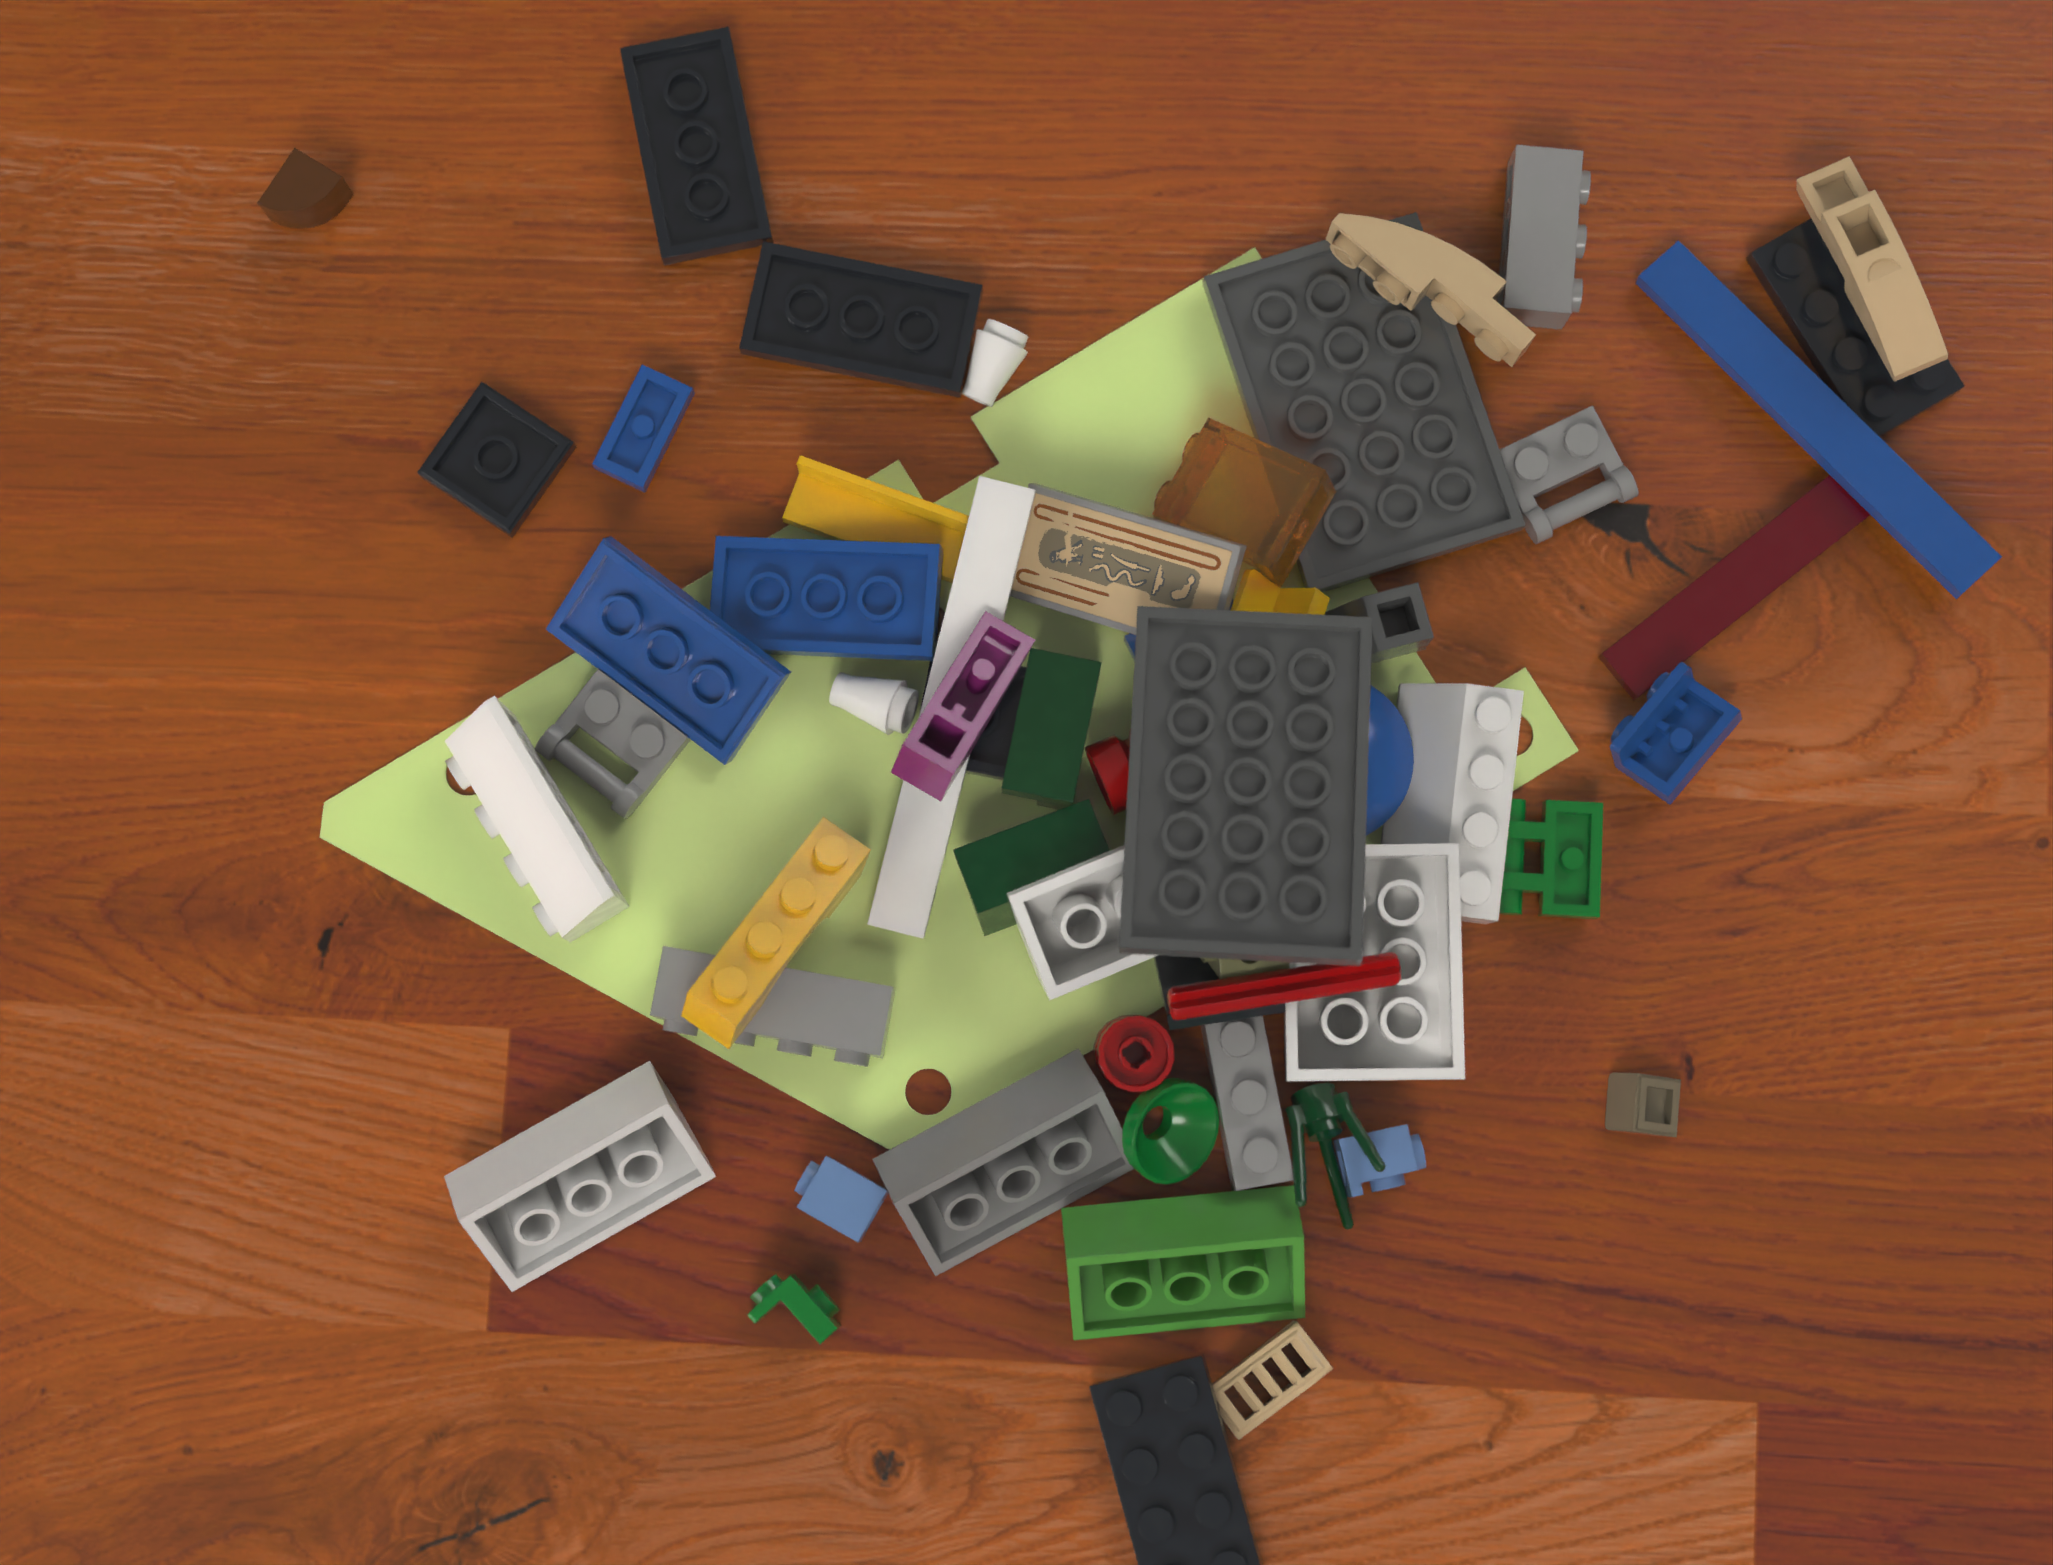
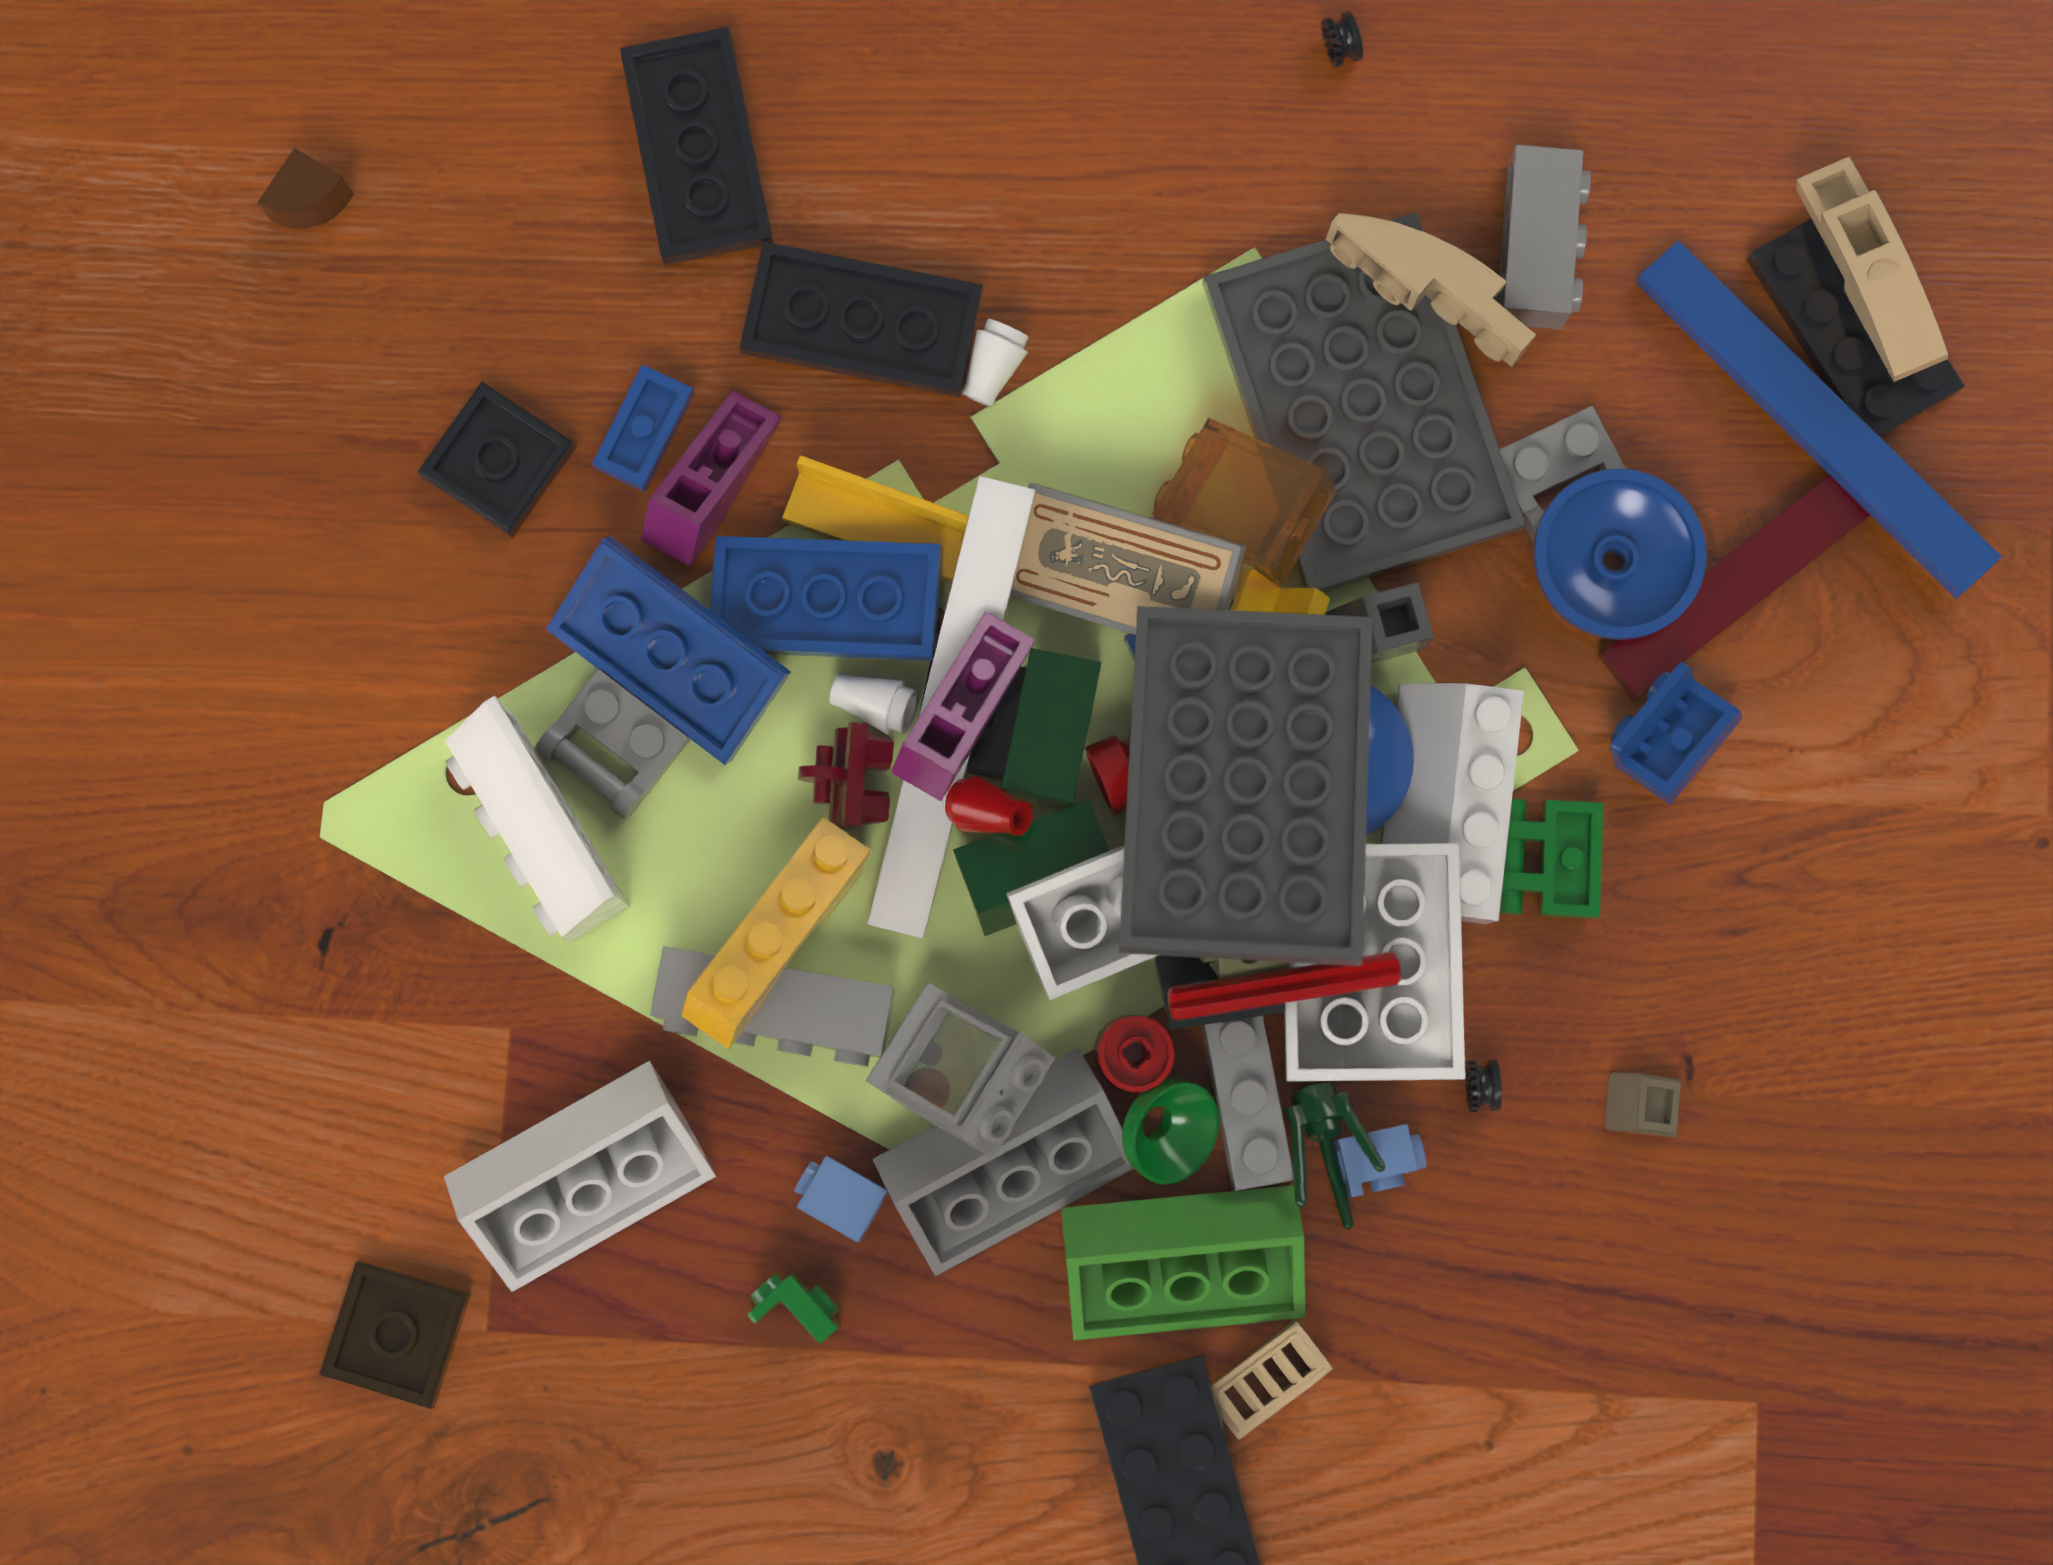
none -> dark brown tile [319,1260,471,1409]
none -> magenta slope [641,390,781,567]
none -> dark red hips [798,722,894,832]
none -> light grey window [866,982,1055,1159]
none -> red cone [945,776,1033,836]
none -> black bush [1321,11,1364,68]
none -> black bush [1465,1059,1502,1112]
none -> blue dish [1533,469,1707,640]

